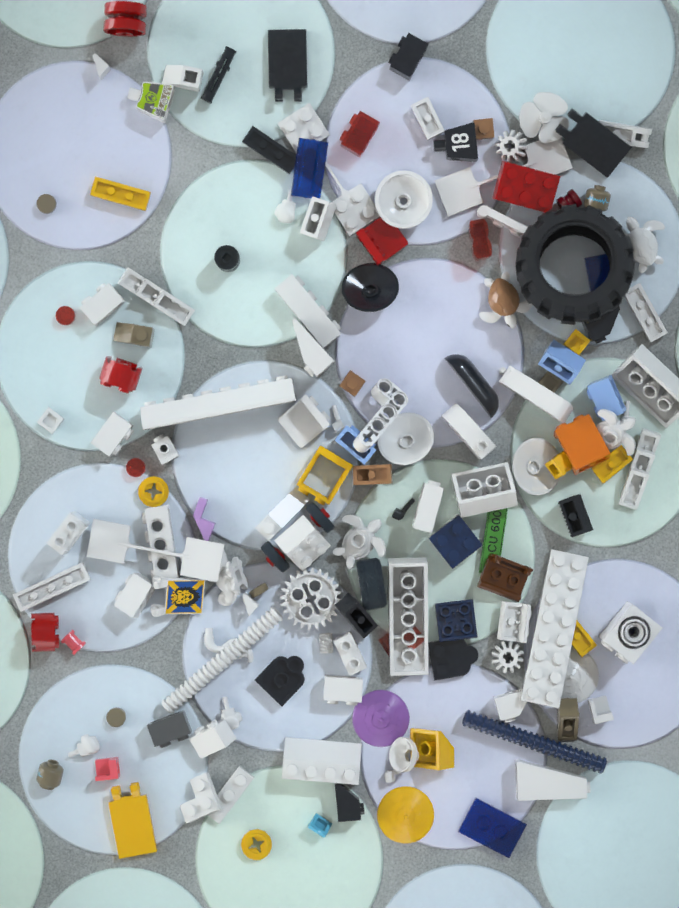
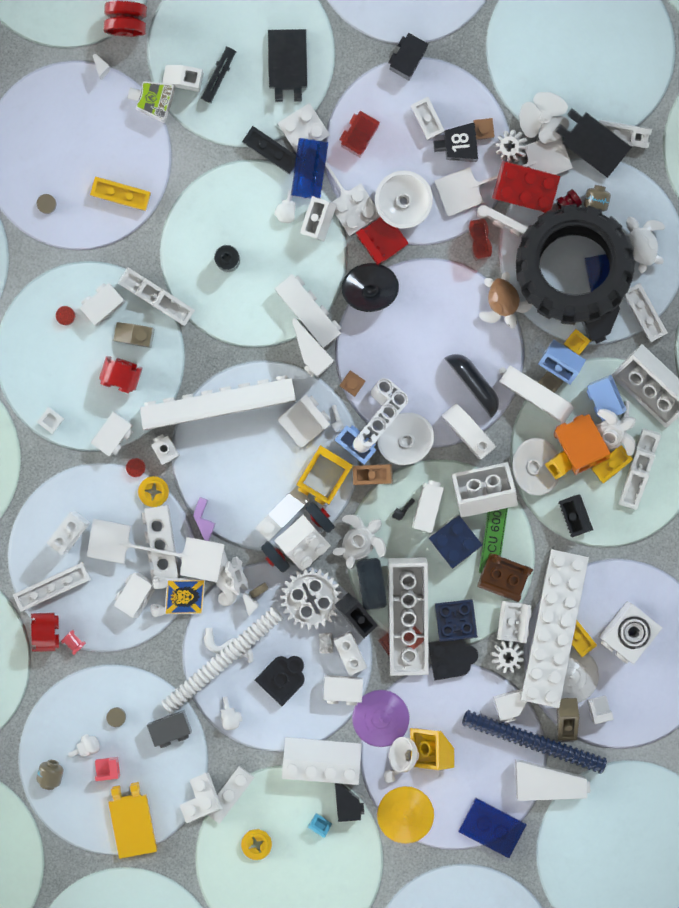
white brick [189,719,237,758] -> none

